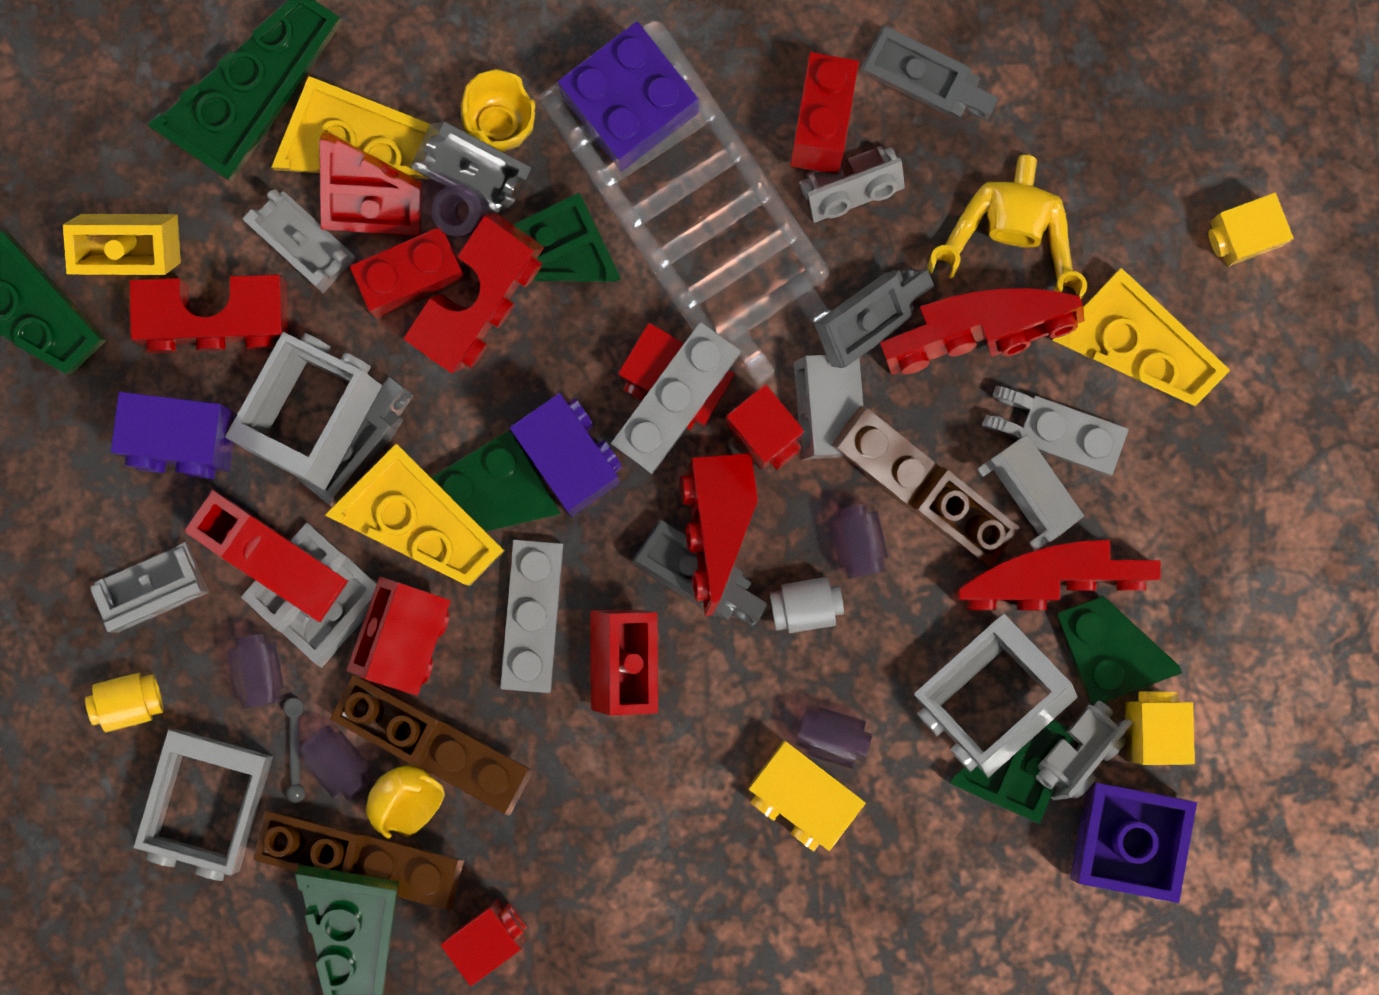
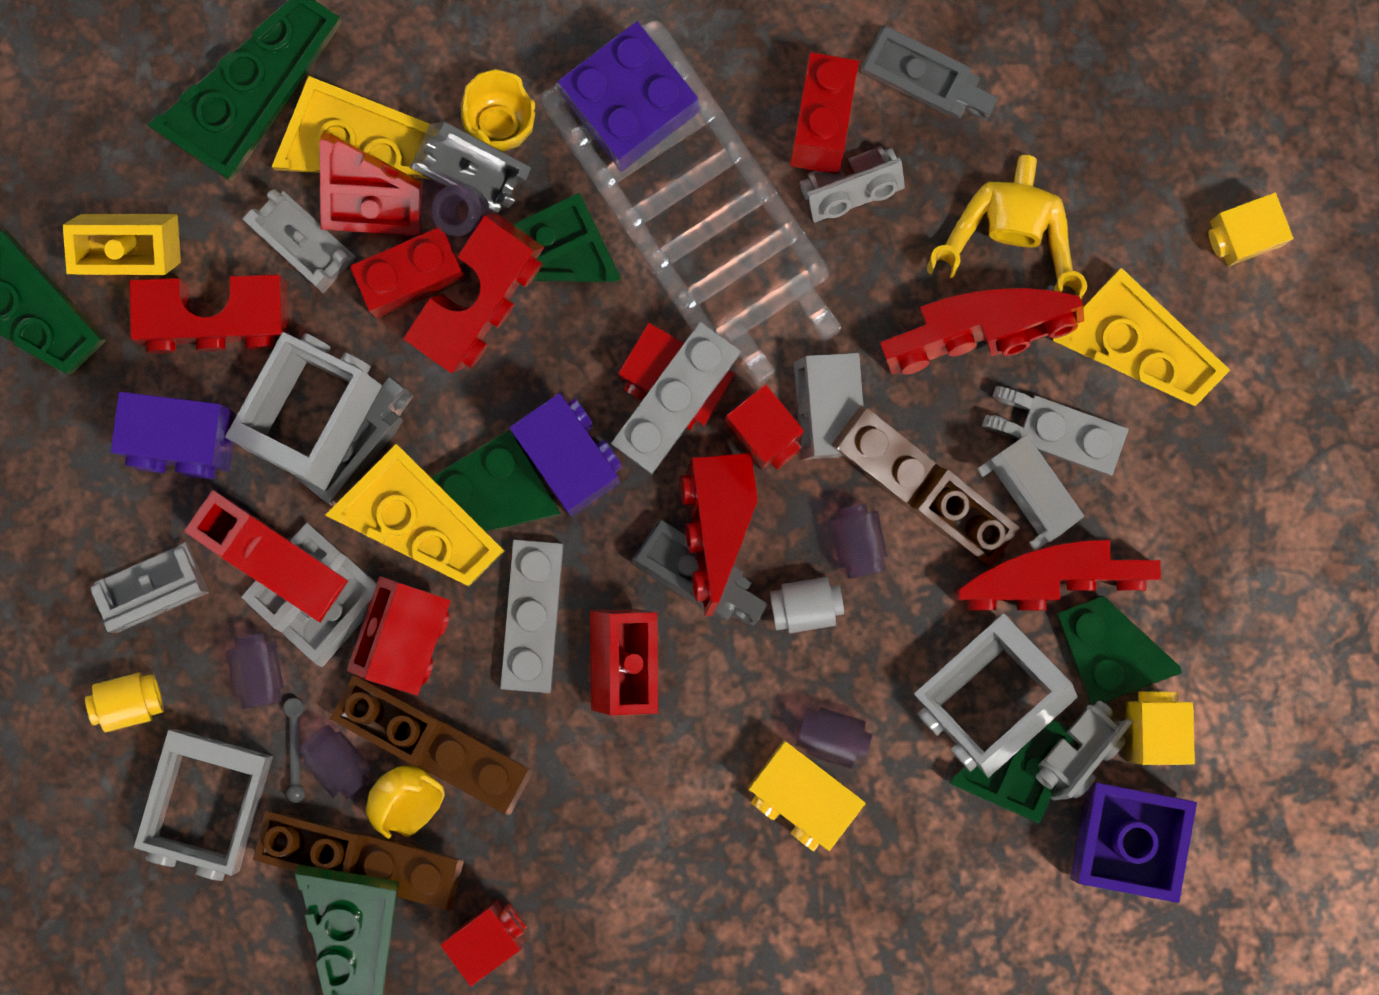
dark grey hinge [814,267,934,368] -> none

